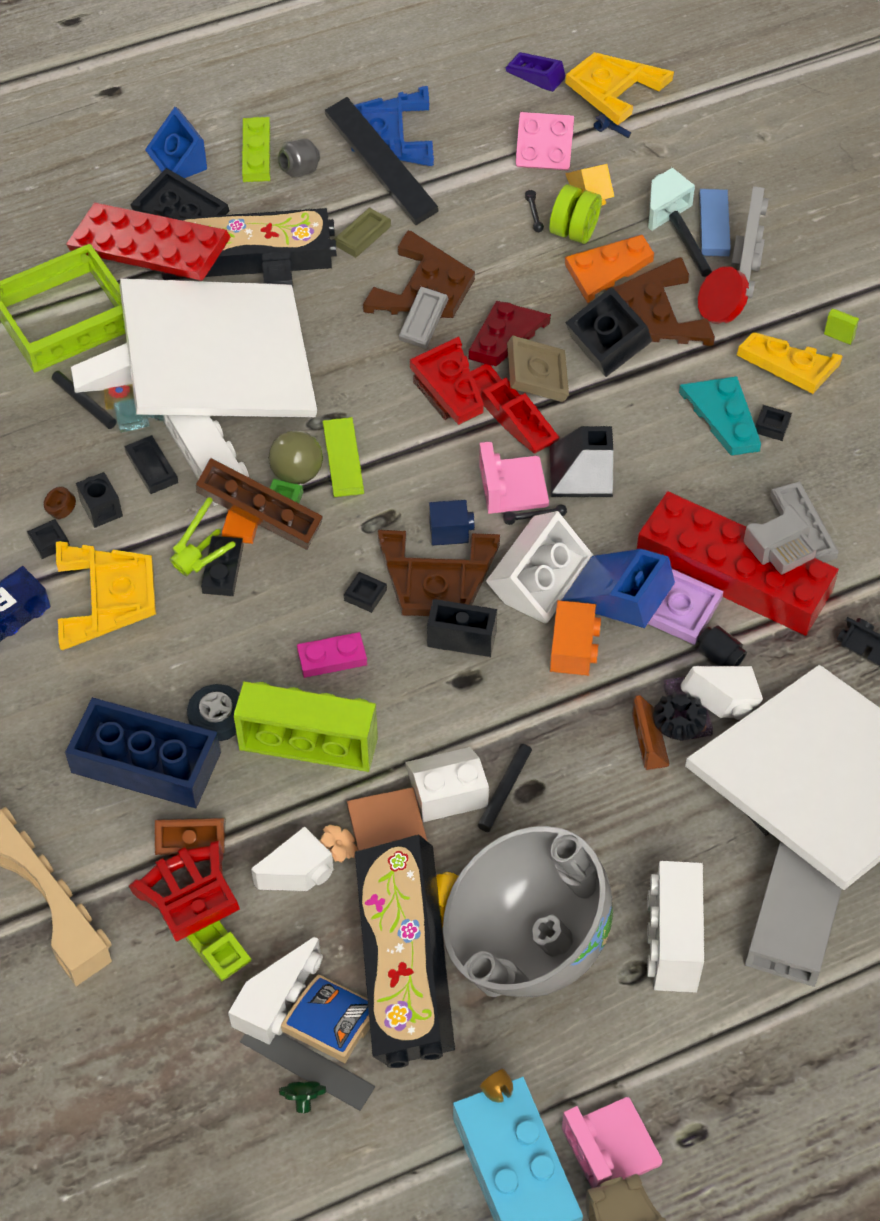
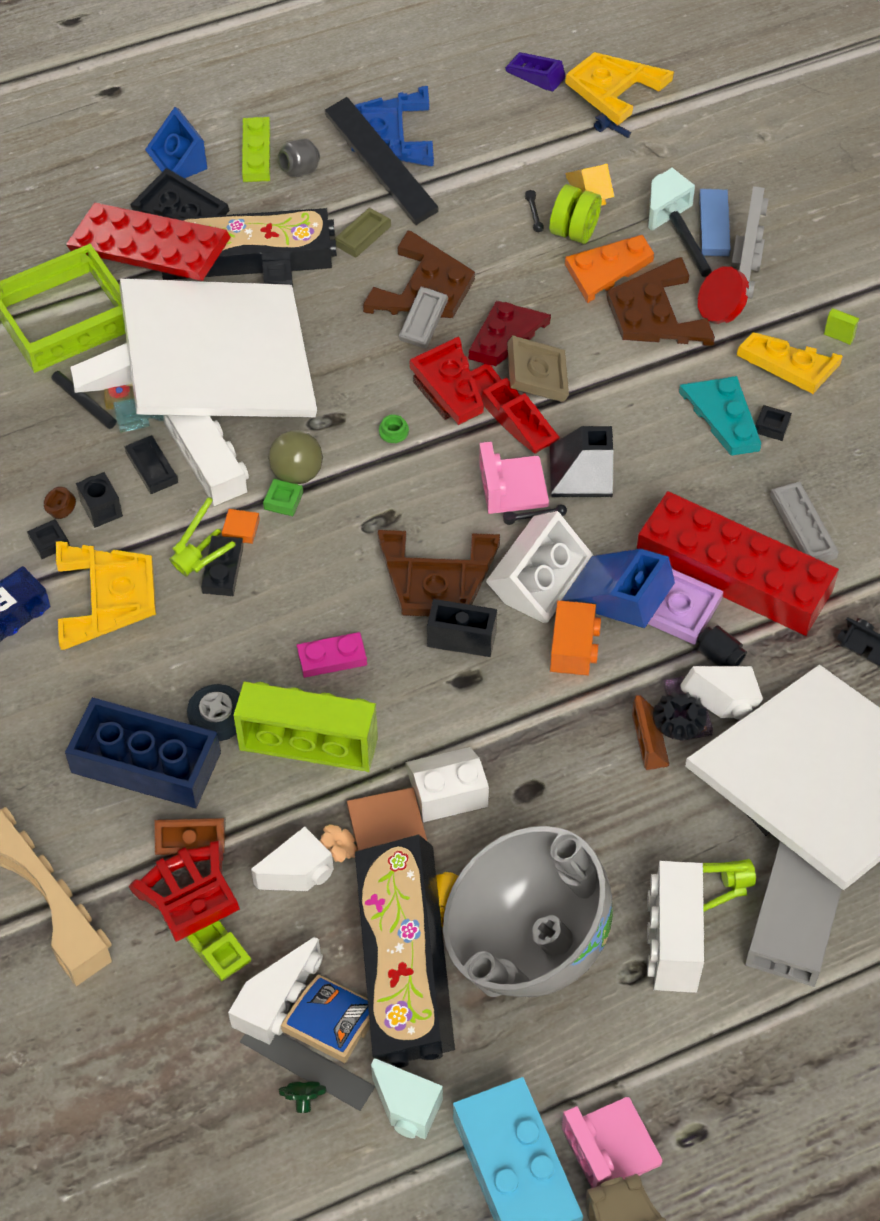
reddish brown brick [196,458,323,550] -> none
lime tile [323,417,364,497] -> none
black tile [344,572,387,613] -> none
dark blue brick [429,500,475,546] -> none
black bar [478,744,532,832] -> none
pearl gold hinge [480,1069,513,1103] -> none
bright pink bracket [516,112,574,171] -> none
black brick [565,287,652,377] -> none
light grey piece [744,505,817,575] -> none
none -> light aqua slope [371,1058,443,1139]
none -> bright green plate [379,415,409,443]
none -> lime plant [703,859,756,912]

